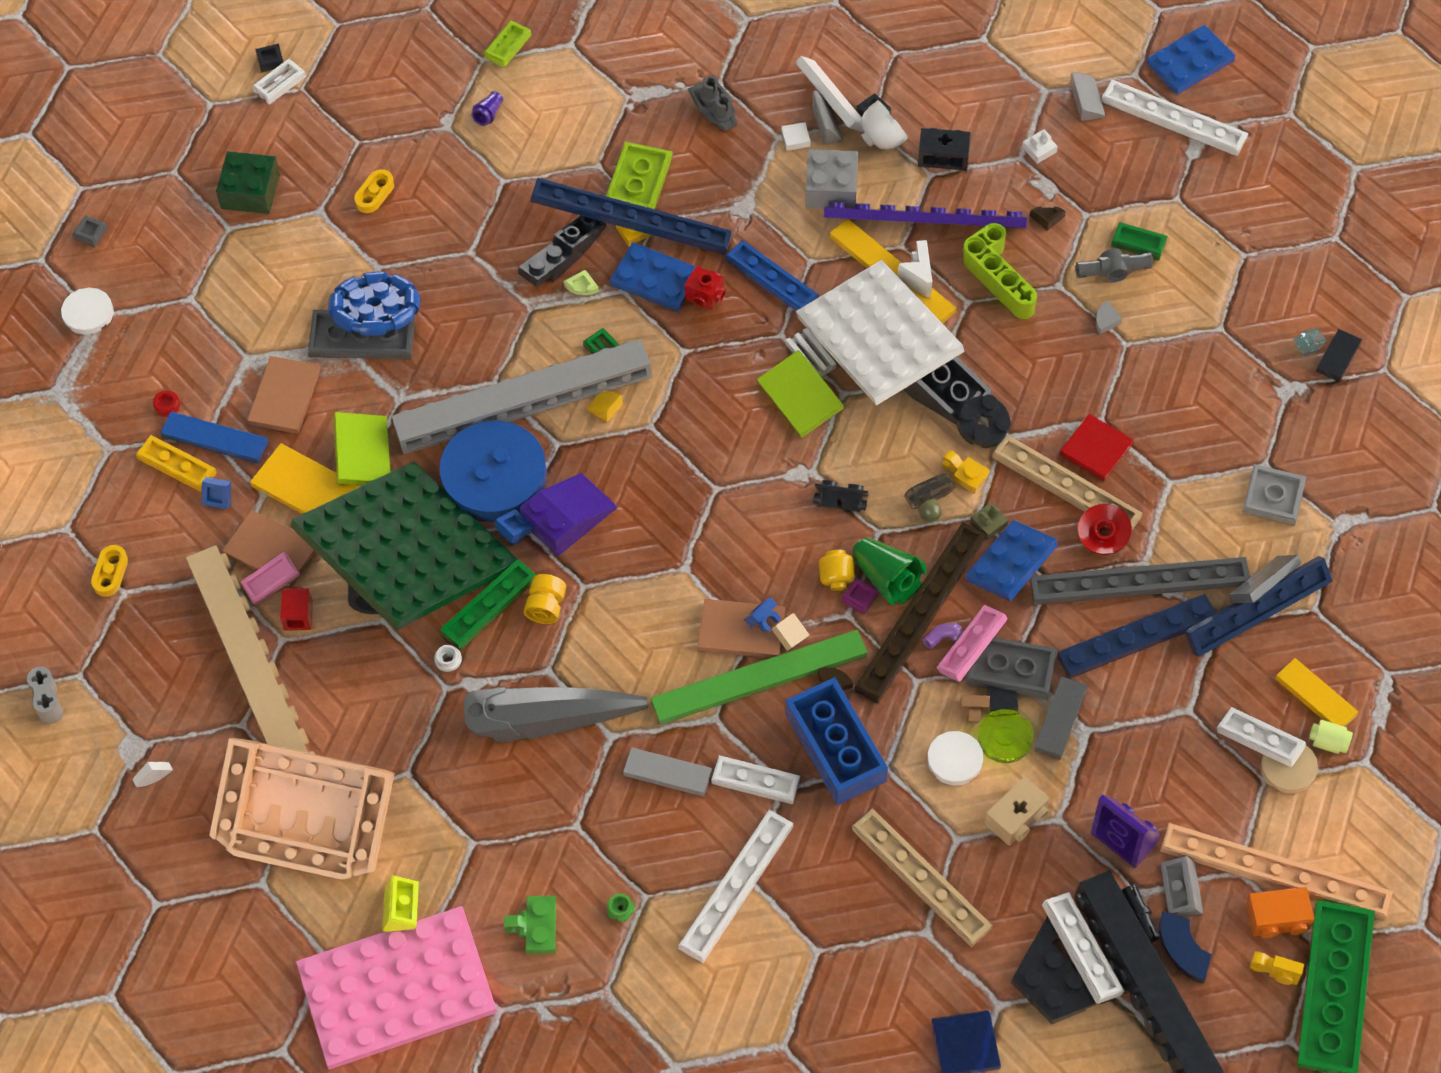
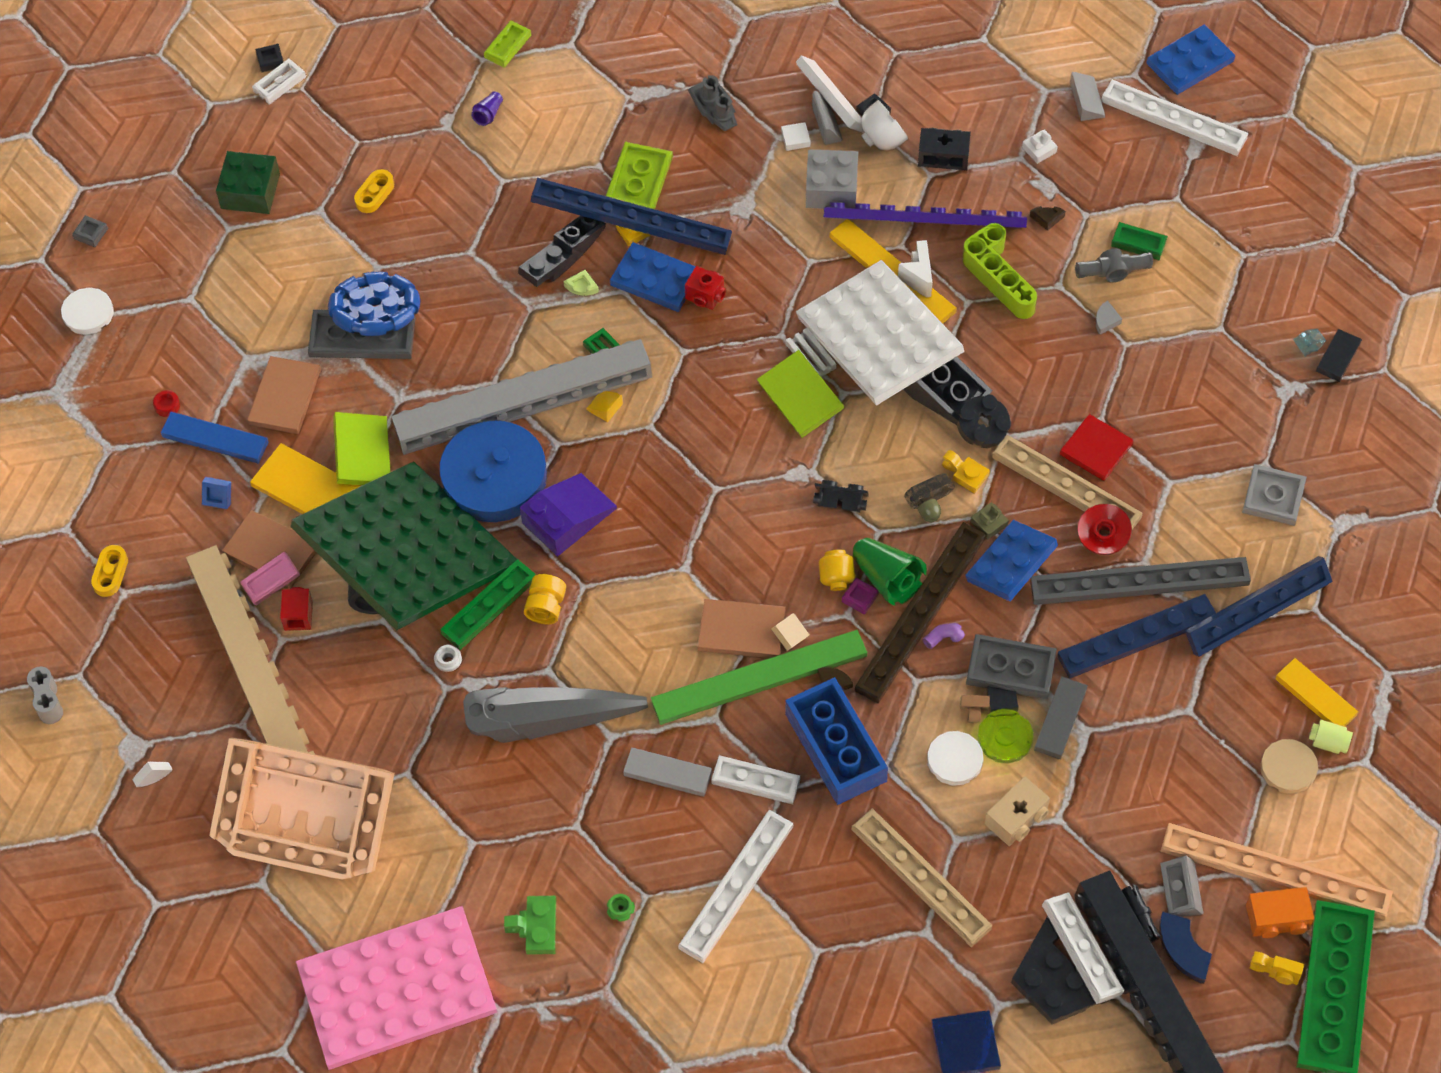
yellow tile [136,435,217,492] -> none
neon yellow slope [382,875,419,932] -> none
blue tile [494,509,533,546] -> none
blue tile [726,240,819,311] -> none
blue tile [744,597,781,633] -> none
bright pink tile [936,605,1008,682] -> none
dark purple slope [1091,794,1160,868] -> none
white tile [1217,707,1306,768] -> none
dark grey tile [1229,555,1301,603] -> none

